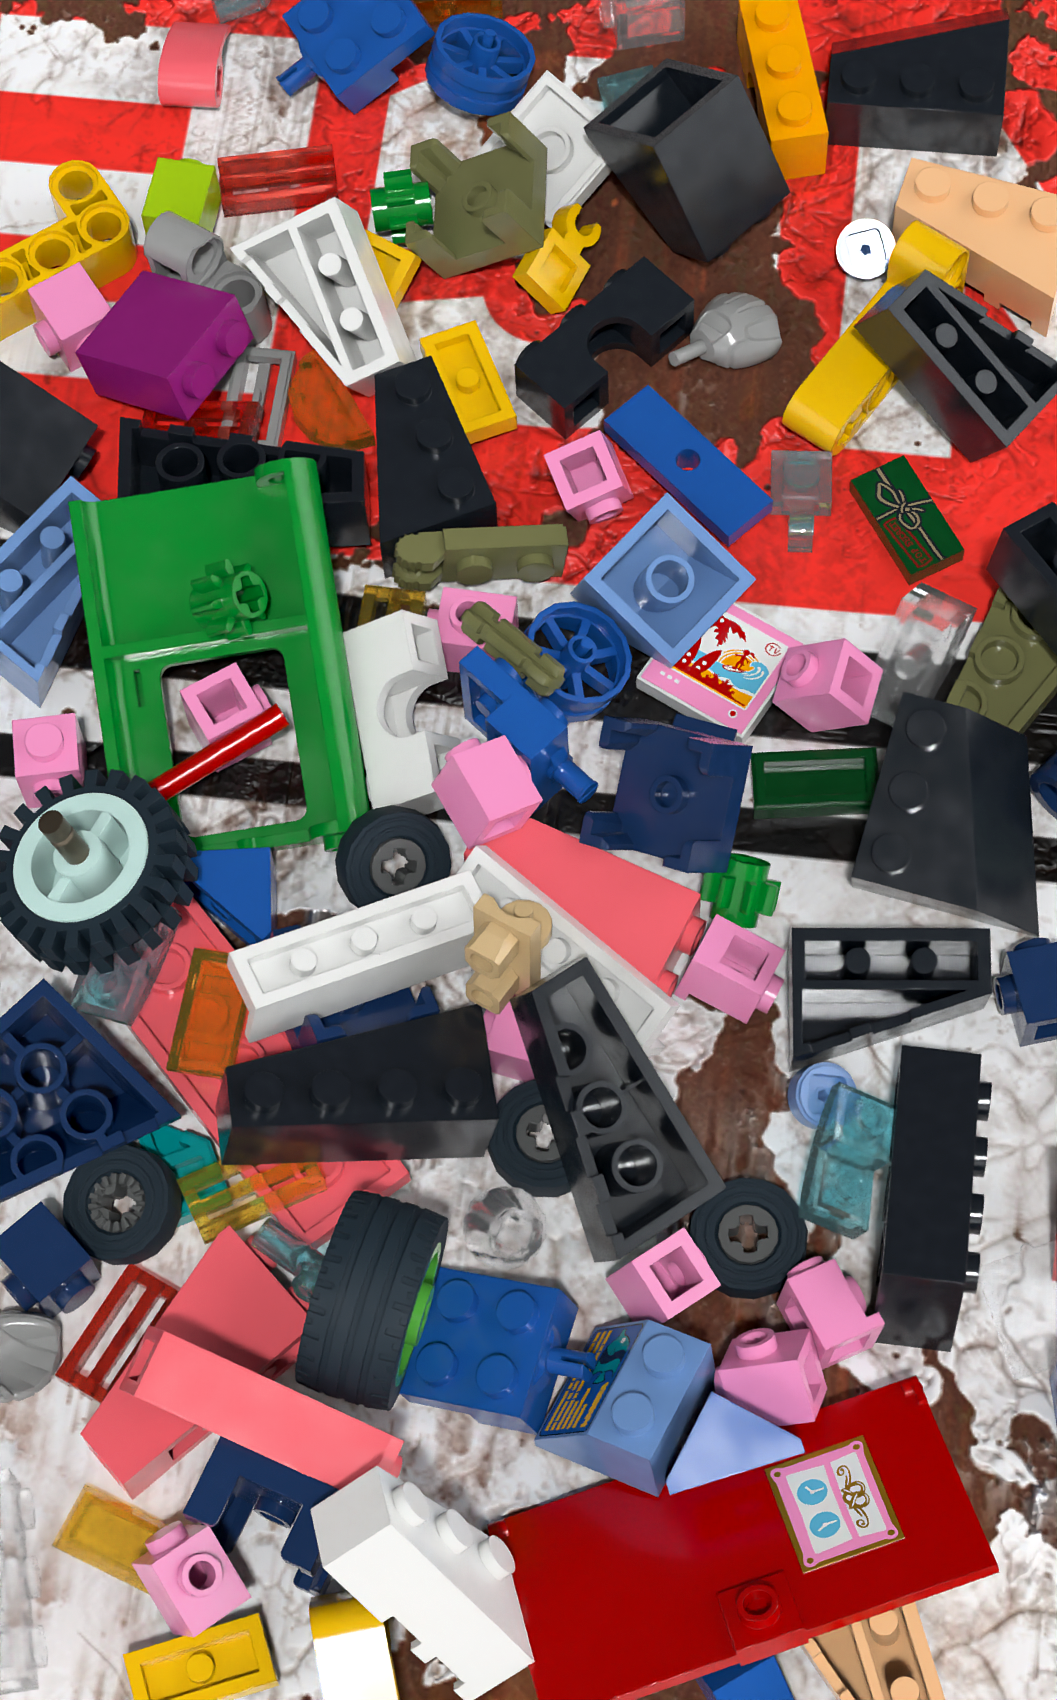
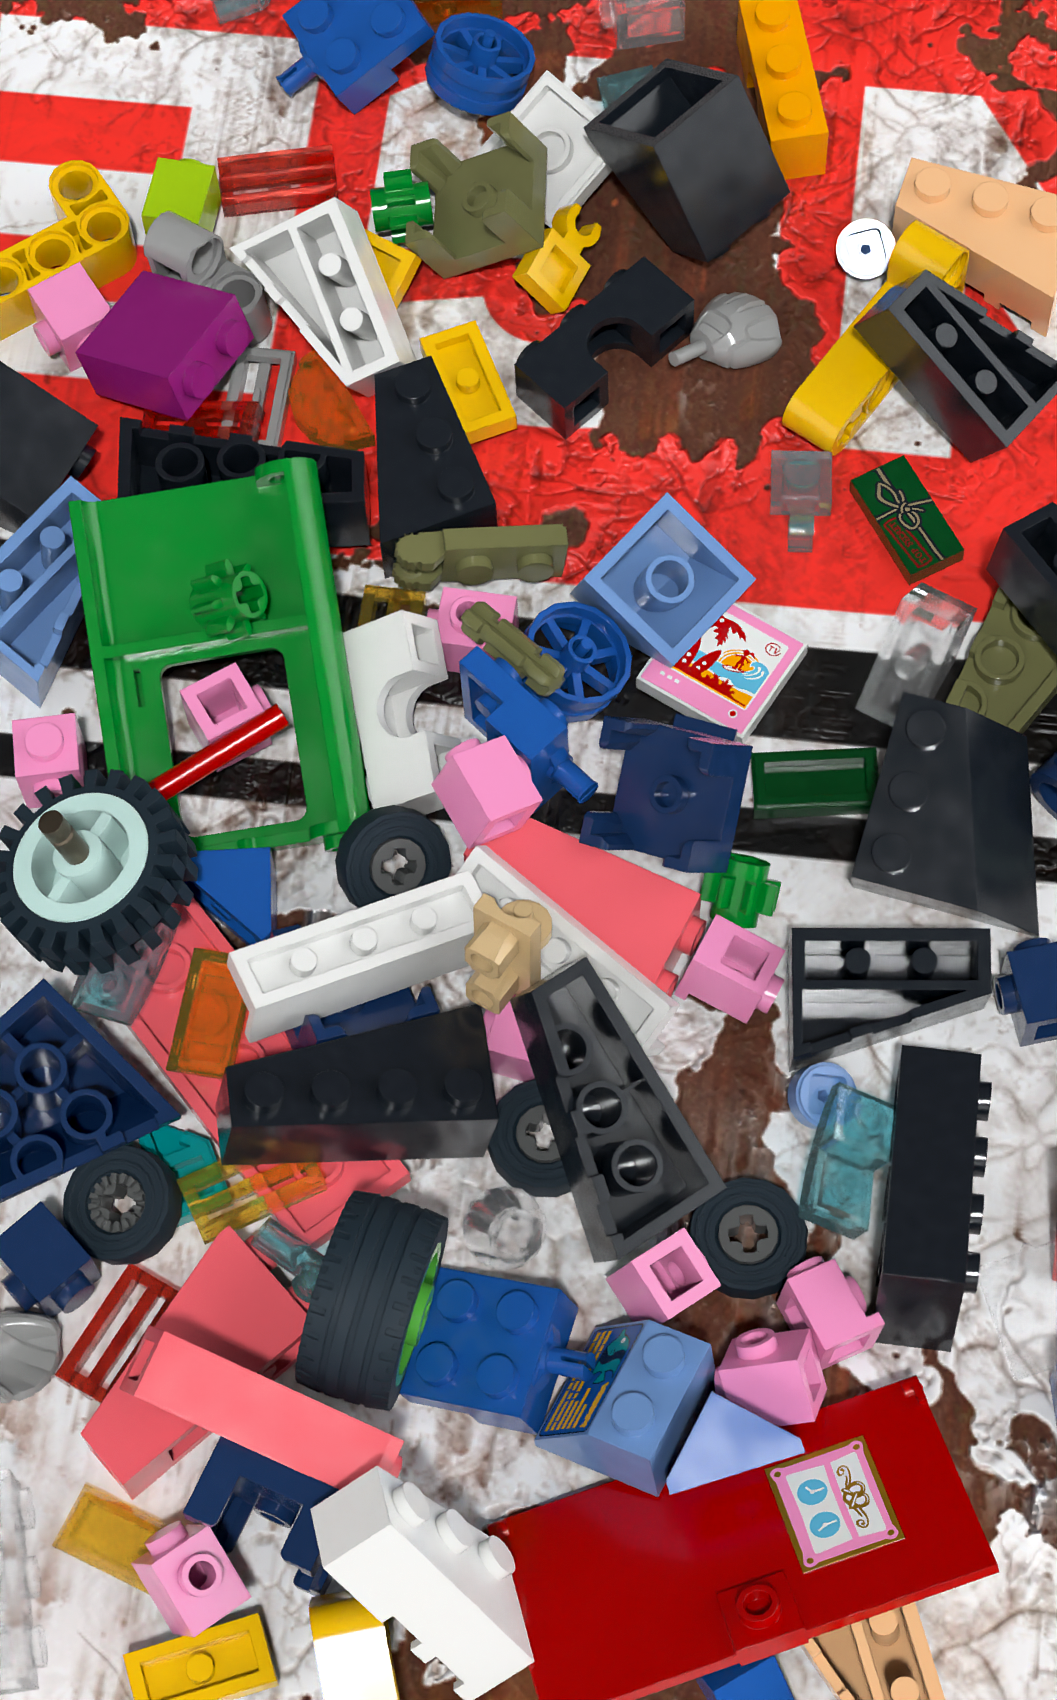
coral panel [158,22,231,108] -> none
bright pink brick [544,430,634,524] -> none
blue tile [604,385,773,547] -> none
bright pink brick [772,638,883,732] -> none
black wedge [826,8,1010,157] -> none

